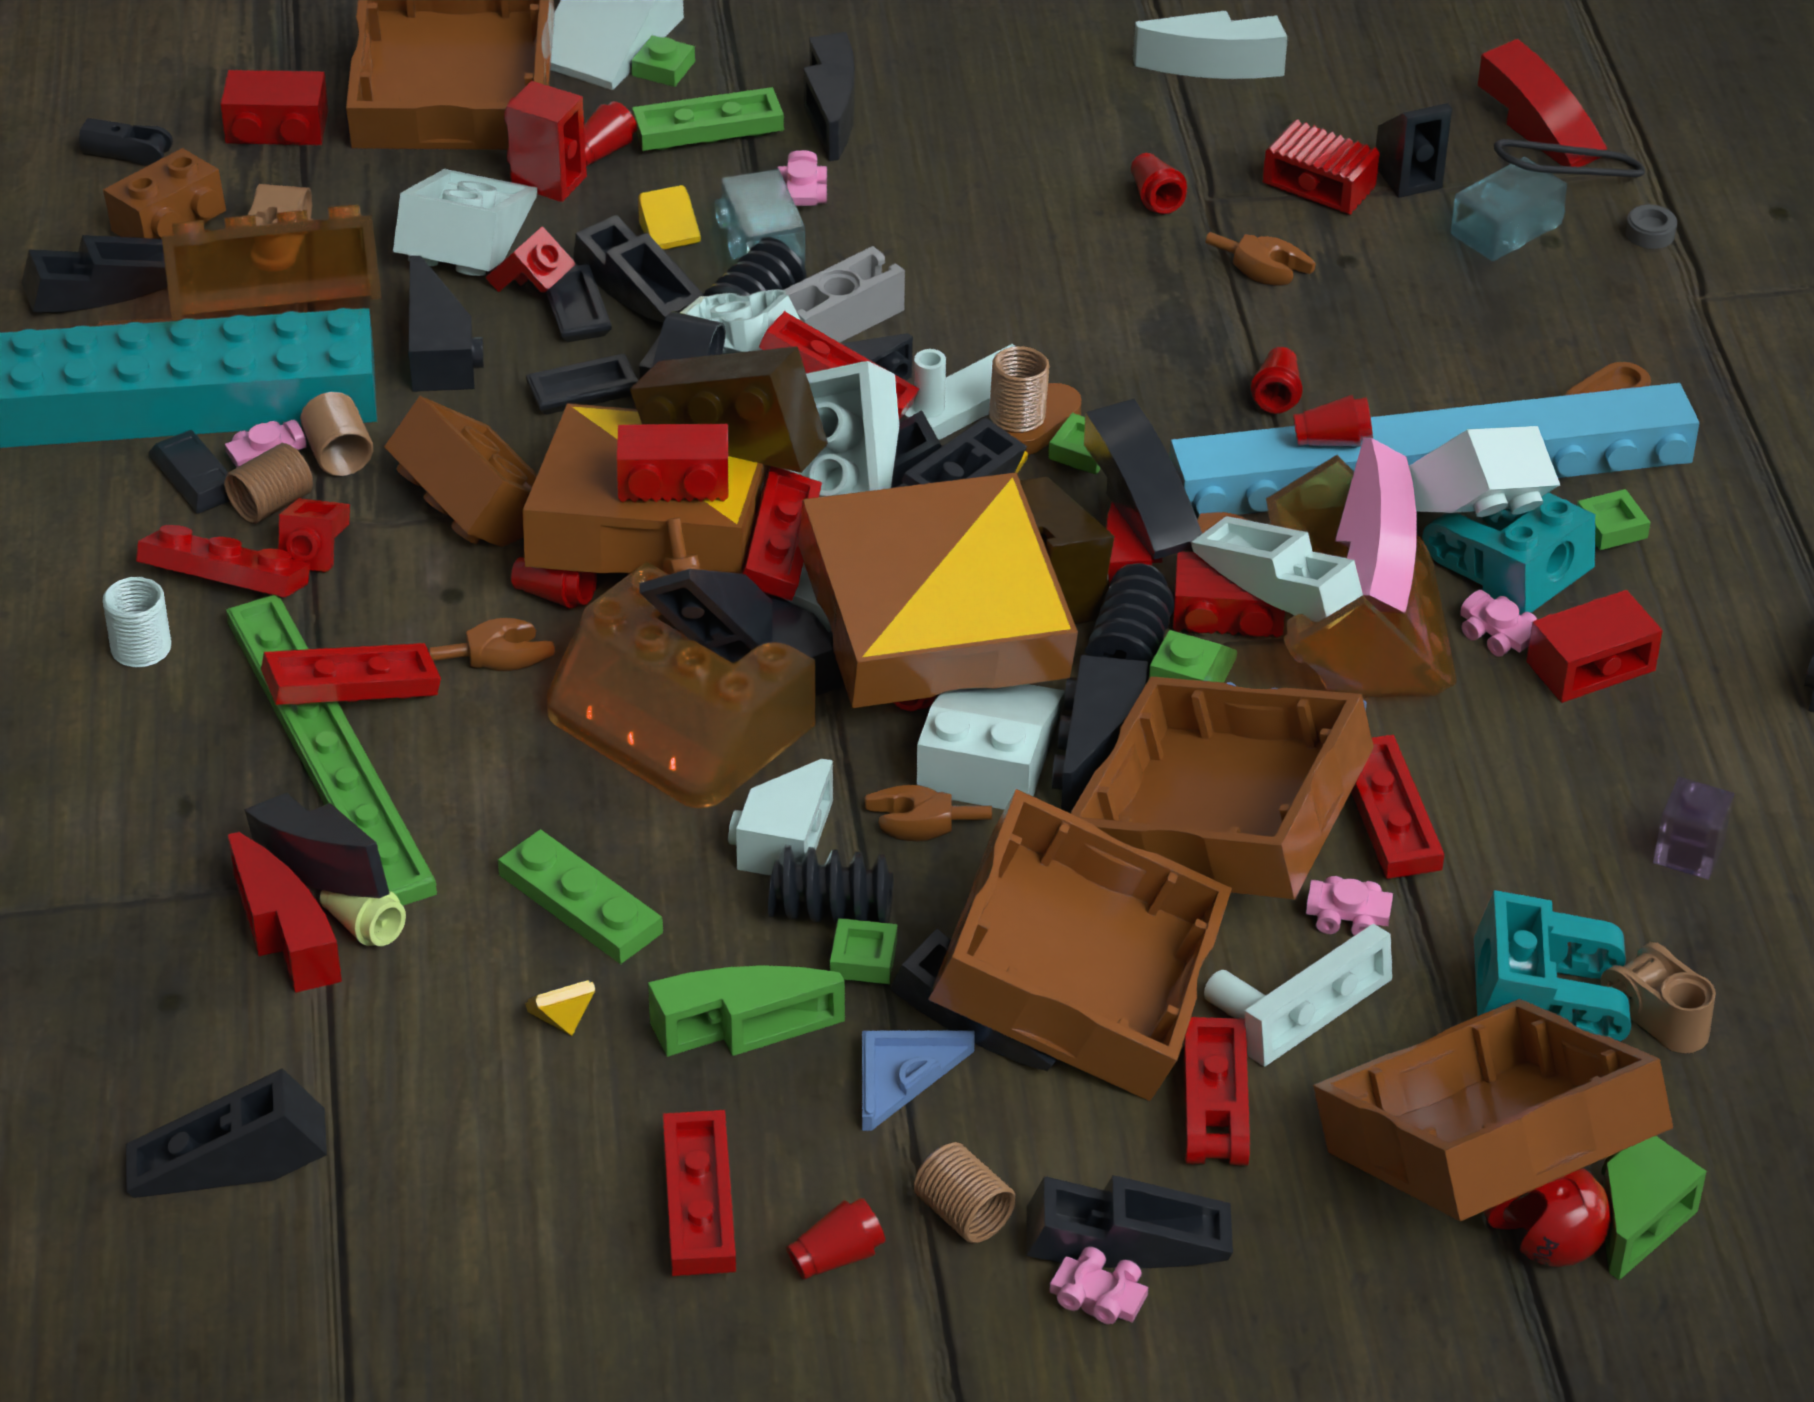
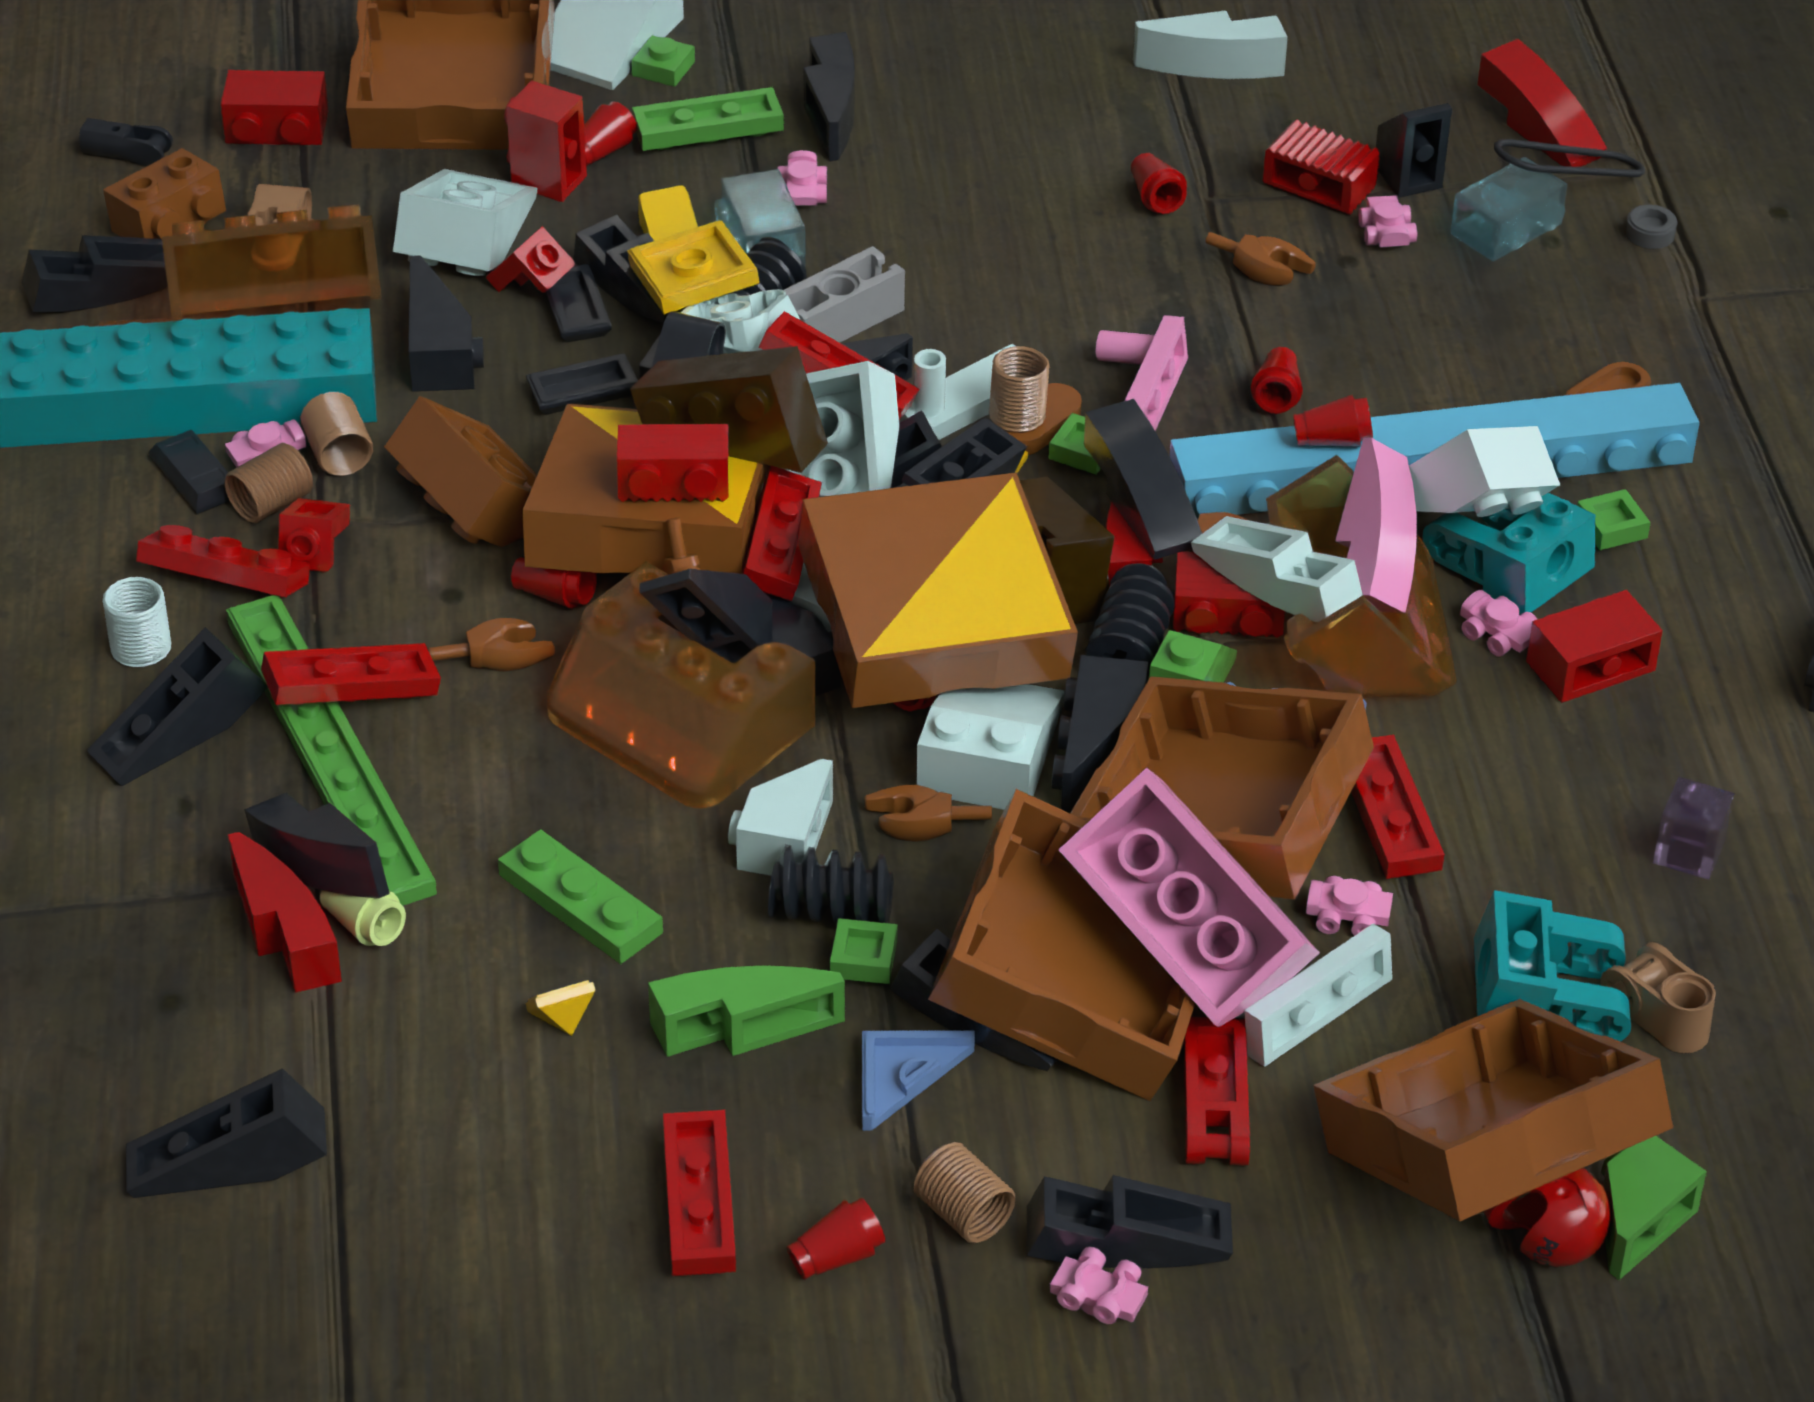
none -> black slope [87,627,268,786]
none -> yellow tile [627,220,759,314]
none -> bright pink slope [1059,768,1320,1027]
none -> bright pink piece [1096,315,1188,431]
none -> bright pink piece [1359,196,1417,247]

